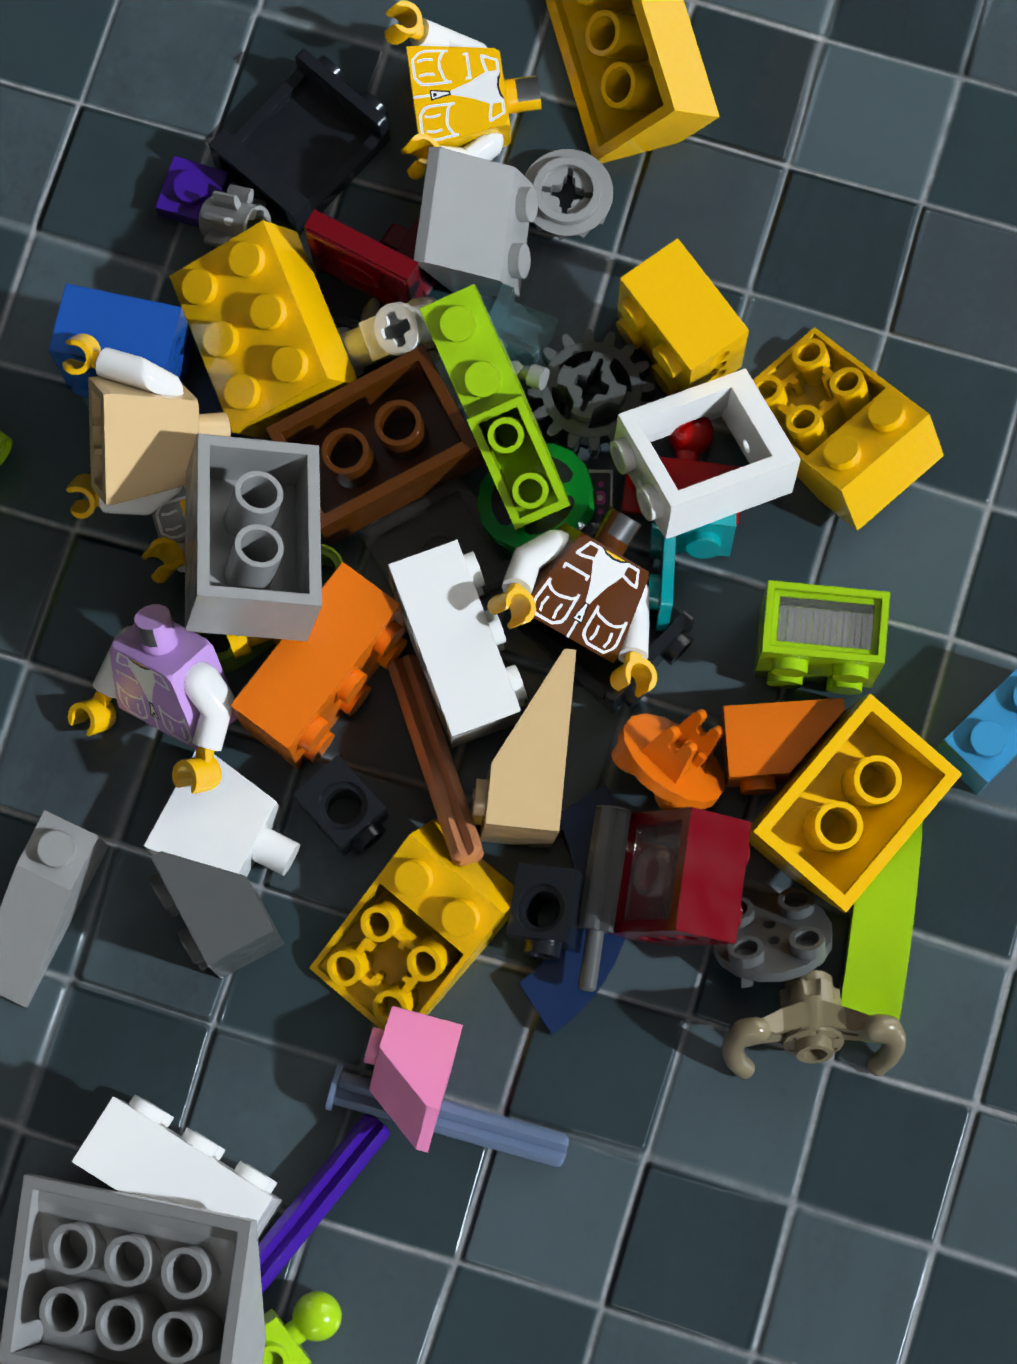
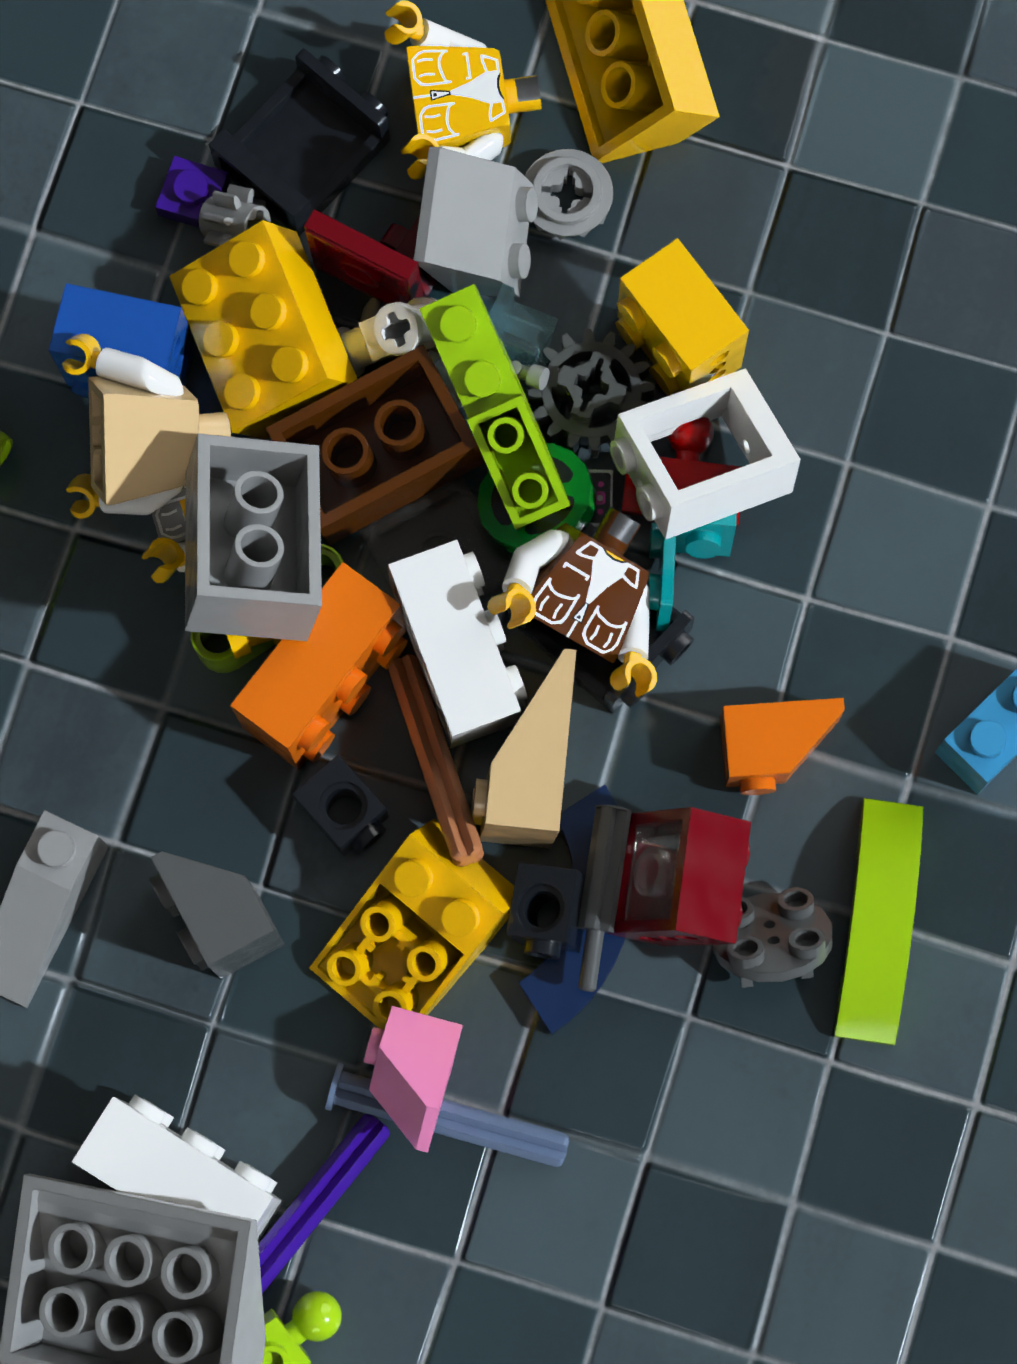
torso [67,604,237,794] -> none
white torso [144,751,300,877] -> none
orange plate [611,709,725,810] -> none
dark tan piece [721,970,906,1079] -> none
yellow slope [749,694,962,913] -> none
yellow slope [753,327,944,531] -> none
lime piece [754,580,891,695] -> none

